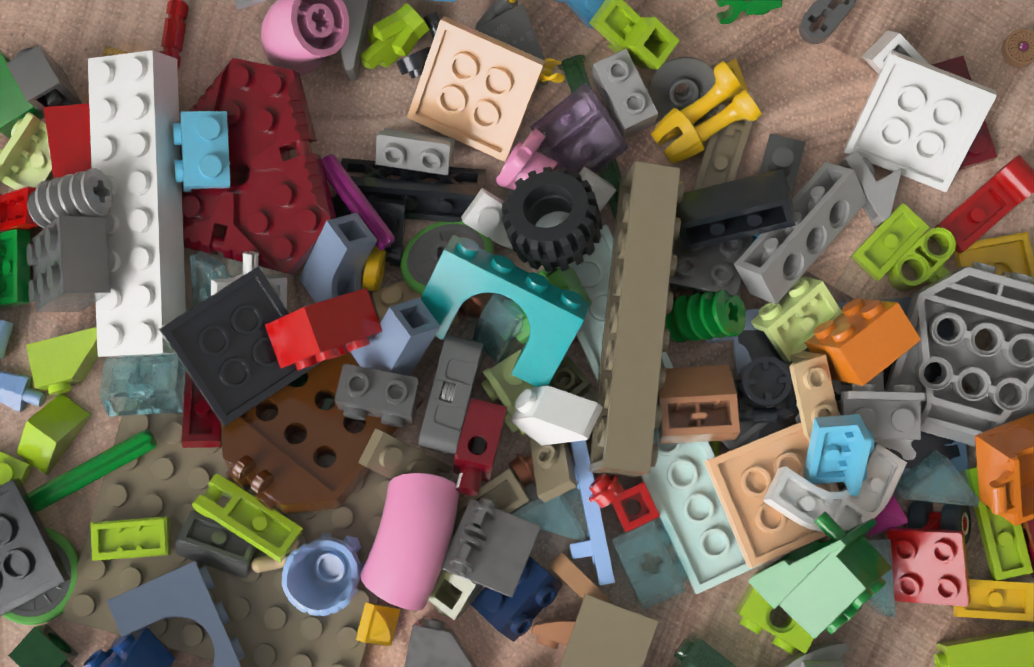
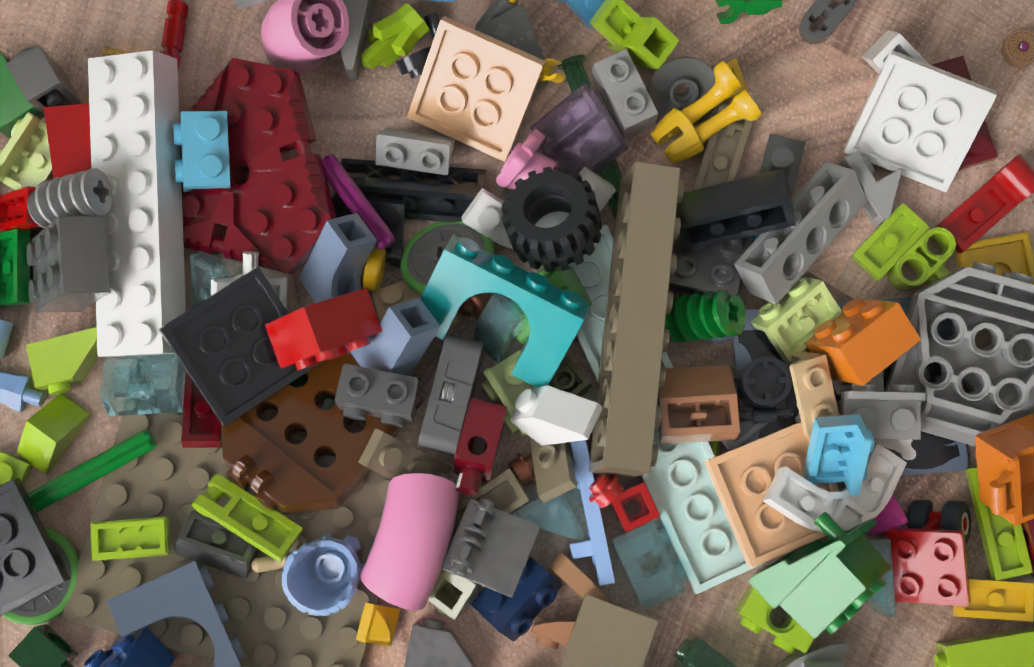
clear light blue slope [894,450,979,507] -> none

